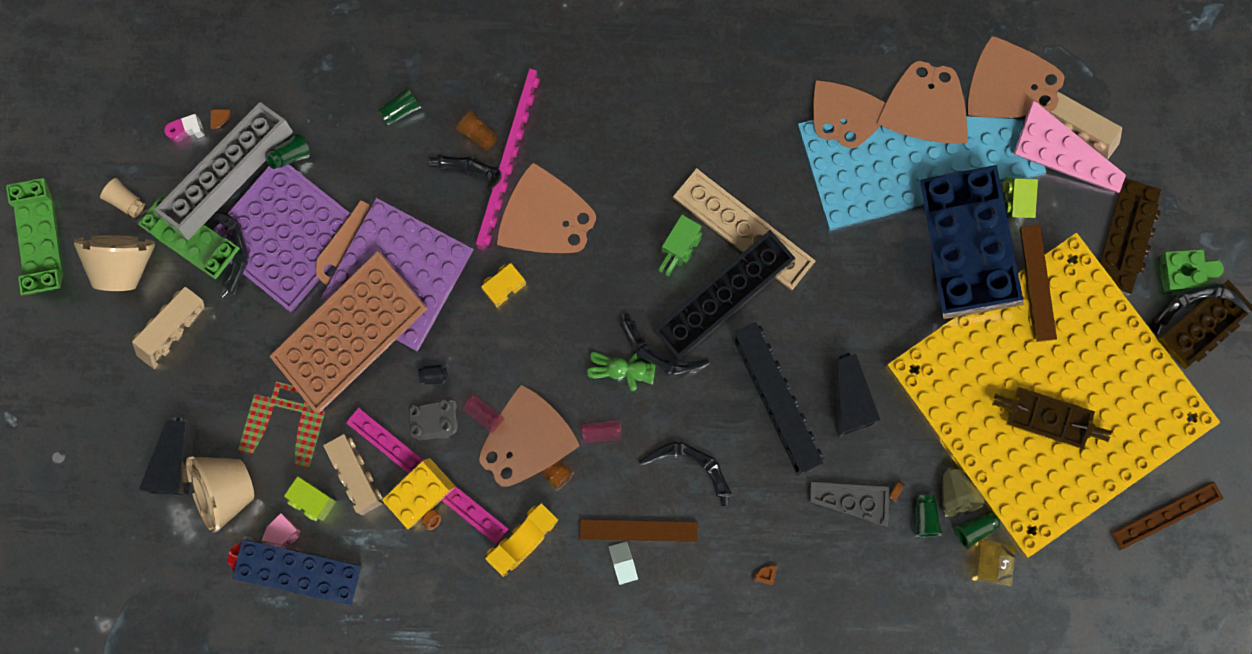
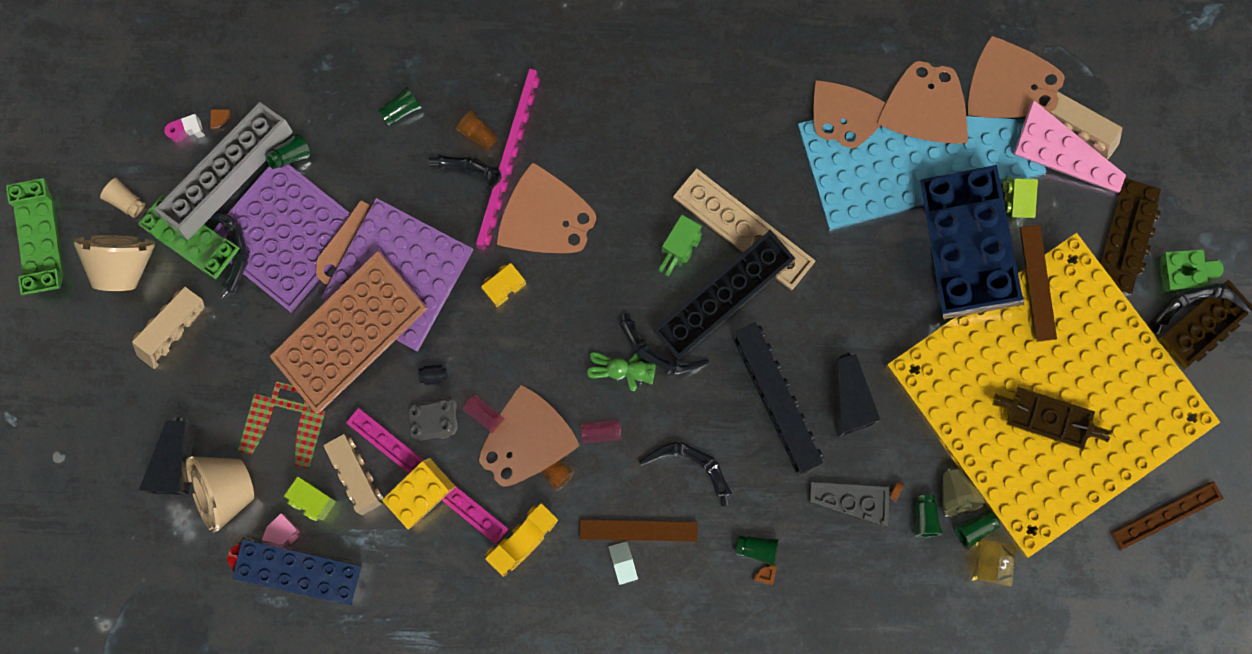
dark orange tile [422,510,441,530] -> none
none -> dark green plant [736,536,779,566]

